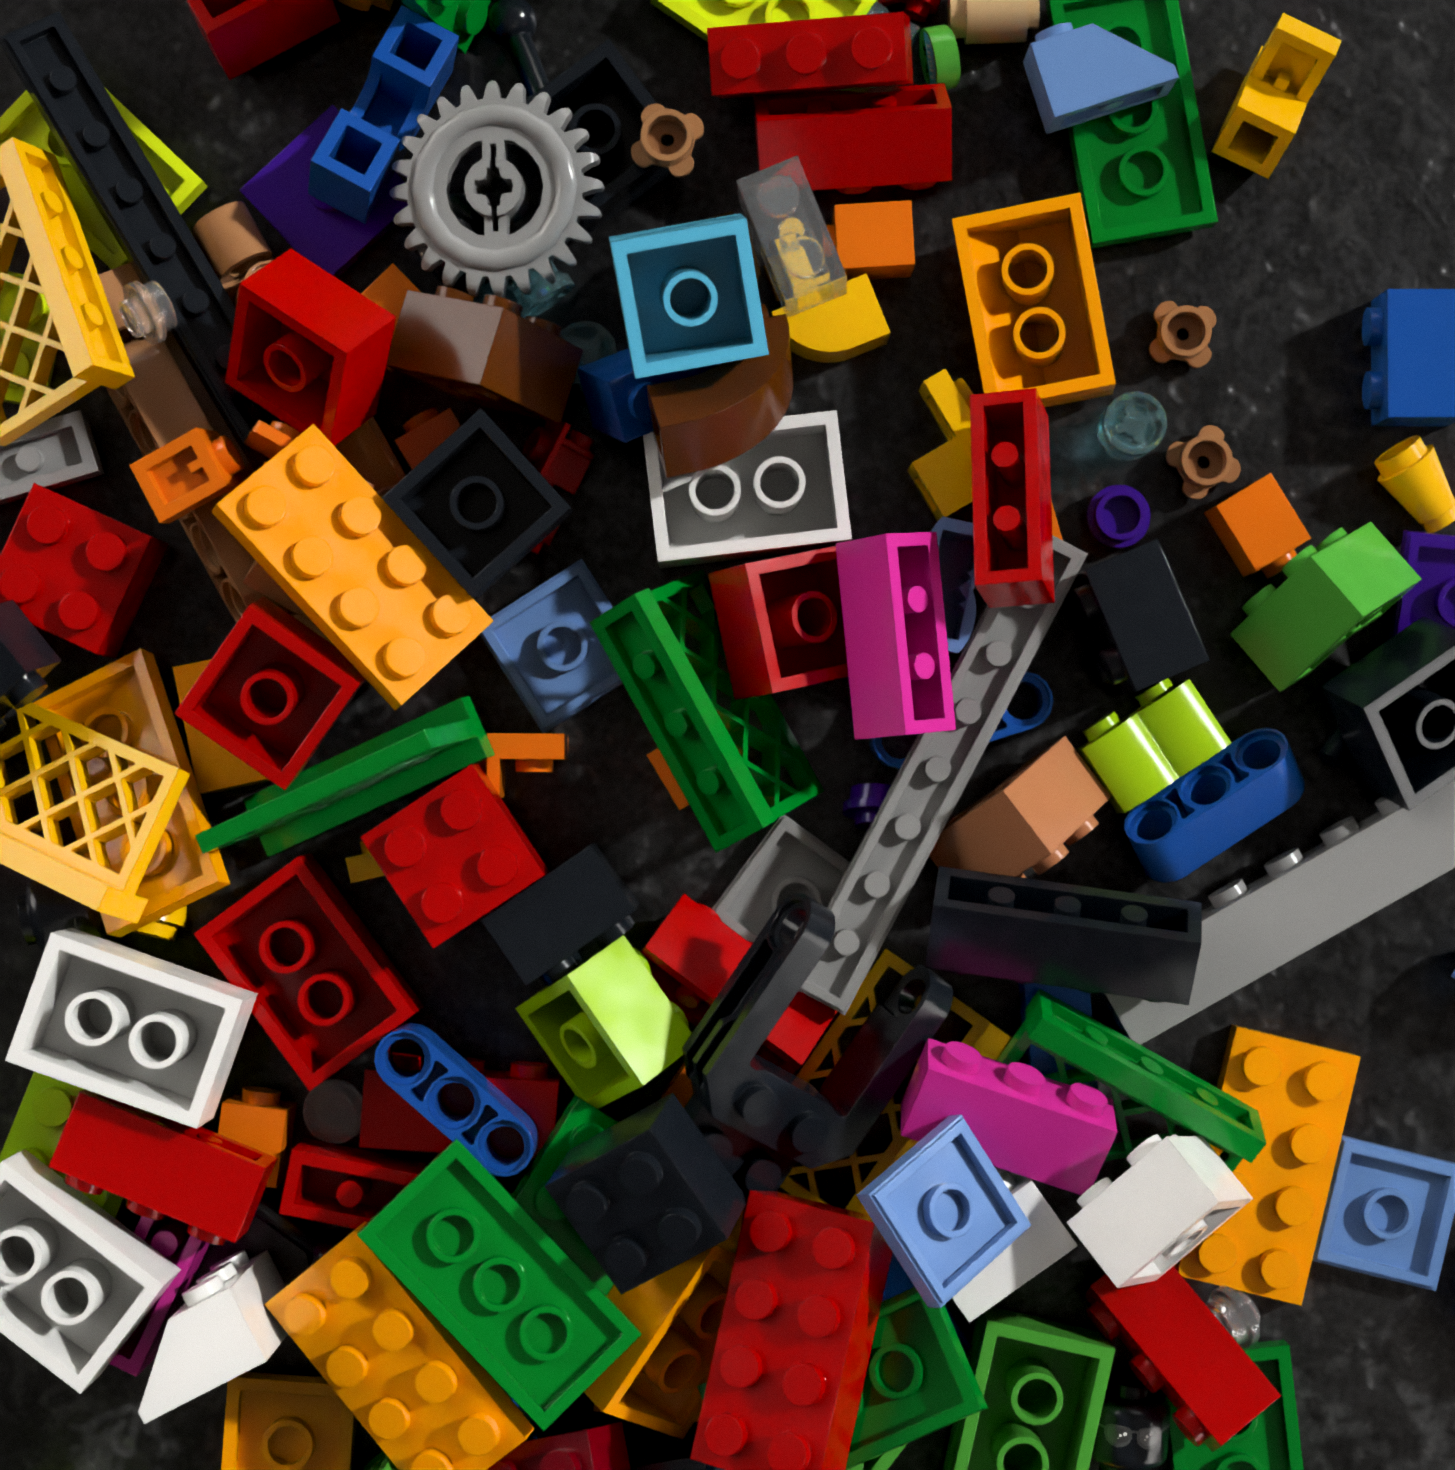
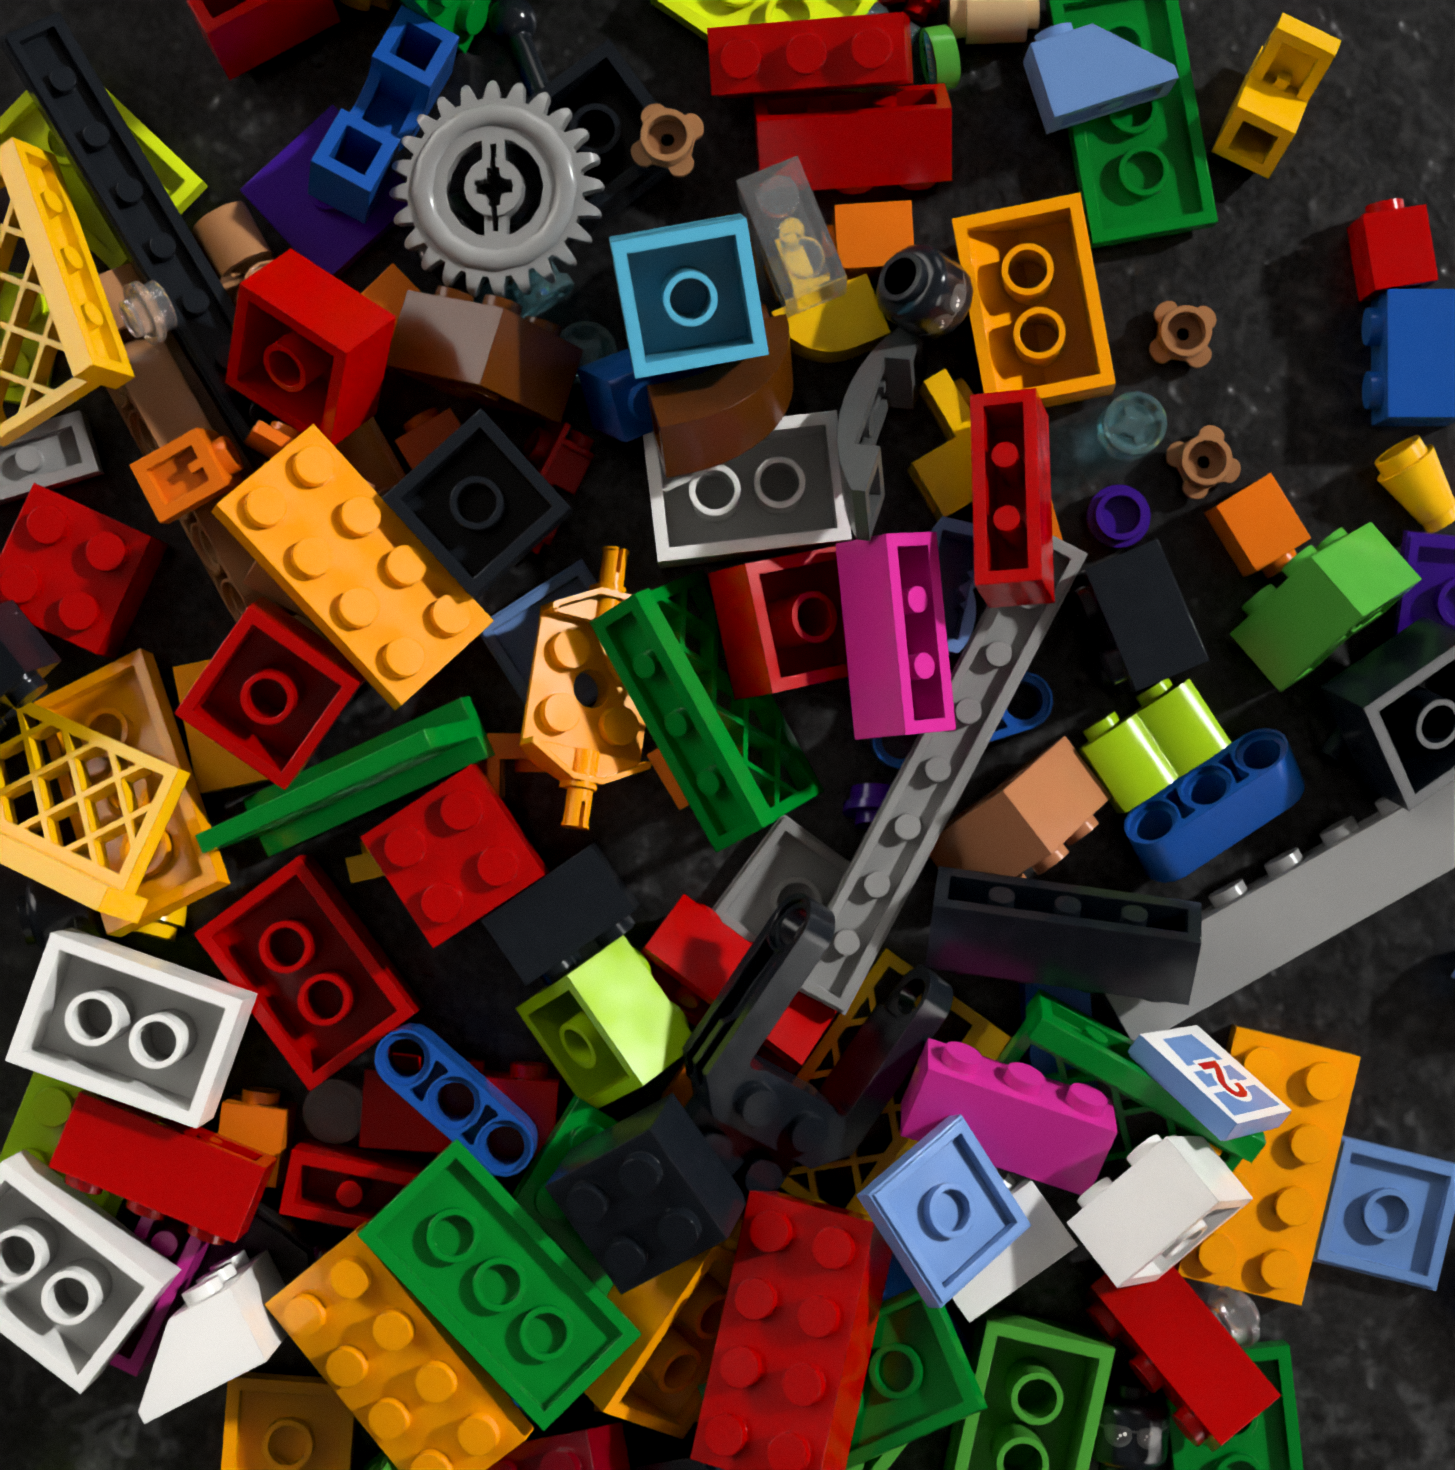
none -> light orange plate [519,546,651,831]
none -> dark grey slope [837,327,927,541]
none -> black head [876,244,973,340]
none -> medium blue tile [1127,1025,1292,1141]
none -> red brick [1347,198,1439,302]

